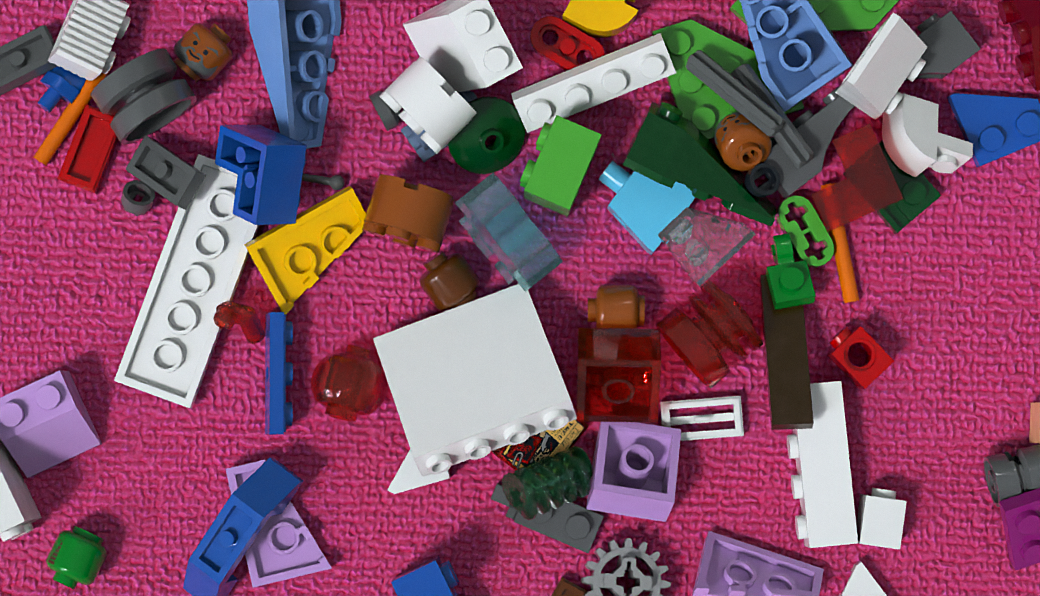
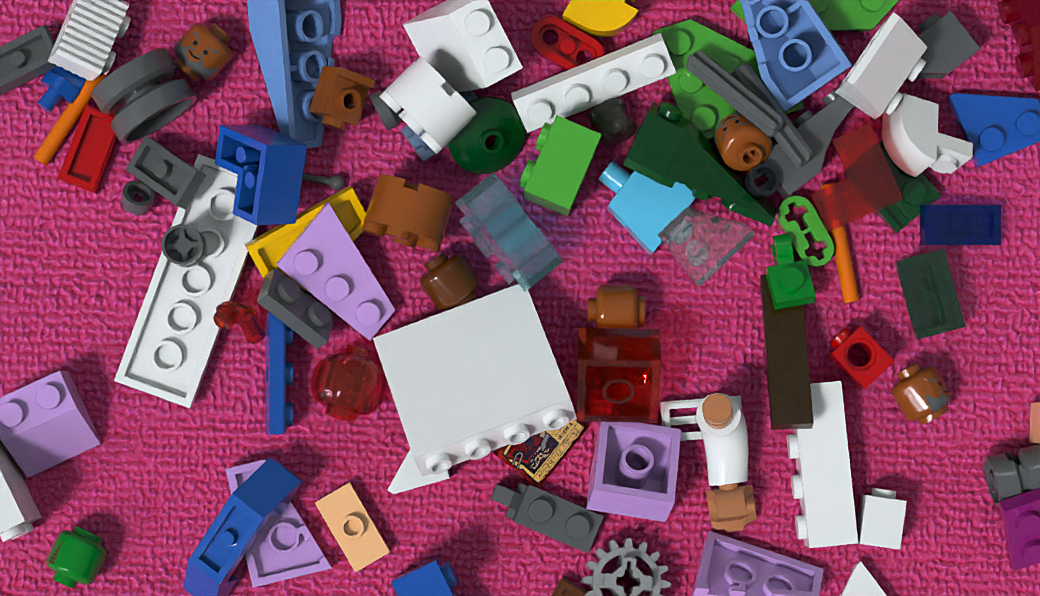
clear green piece [502,446,593,520] -> none
clear red wheel [655,280,763,389] -> none
none -> dark grey wheel [161,224,207,268]
none -> dark grey plate [257,268,335,349]
none -> lavender wing [275,202,395,341]
none -> dark orange brick [309,66,375,131]
none -> light nougat plate [315,482,391,573]
none -> clear smoke wheel [588,97,638,147]
none -> piece [696,393,757,532]
none -> dark orange head [891,362,952,425]
none -> clear green hinge [895,249,965,340]
none -> clear blue plate [920,205,1001,245]

